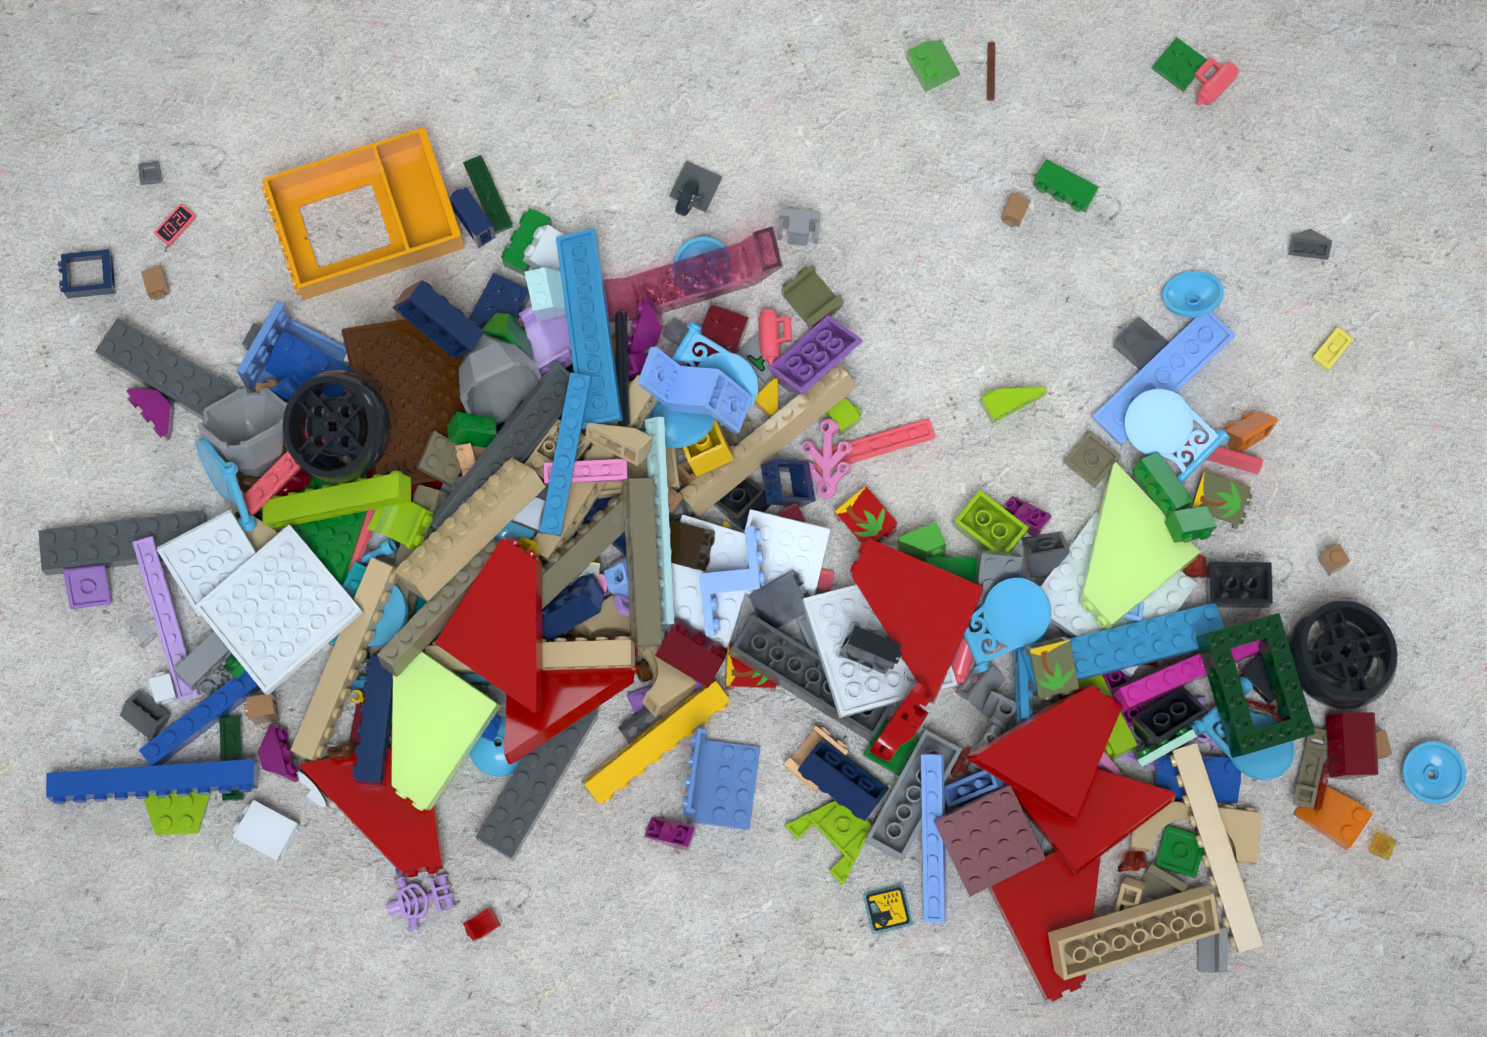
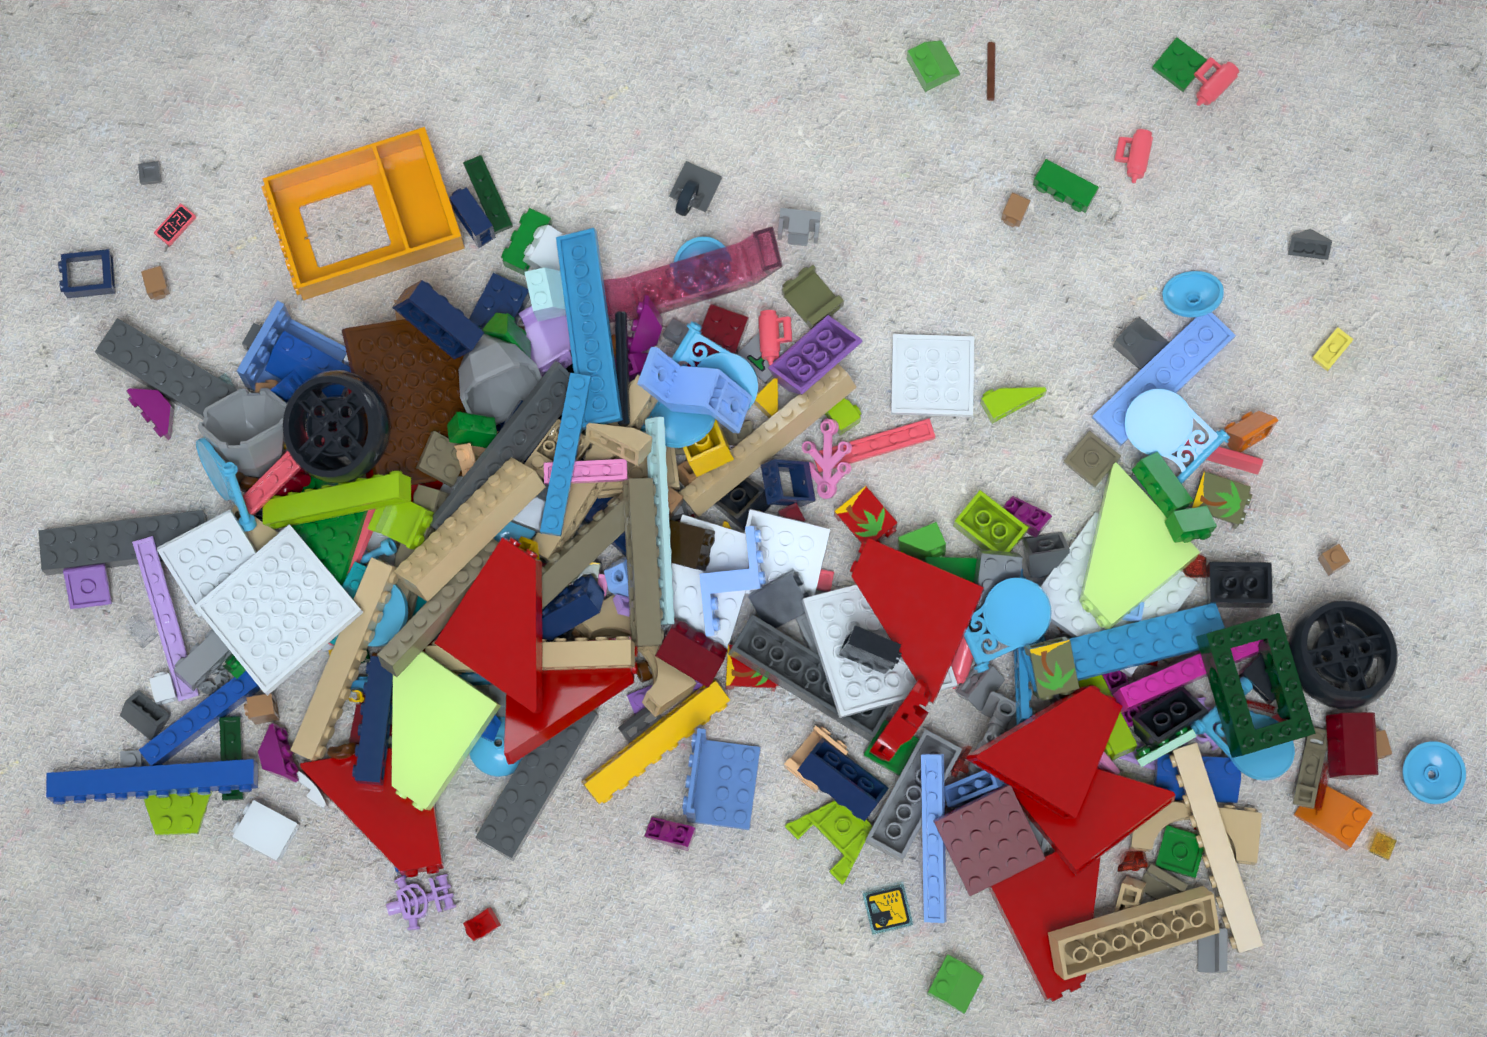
none -> light grey plate [120,750,143,768]
none -> white plate [891,334,974,417]
none -> bright green slope [927,954,984,1014]
none -> coral piece [1114,129,1153,183]

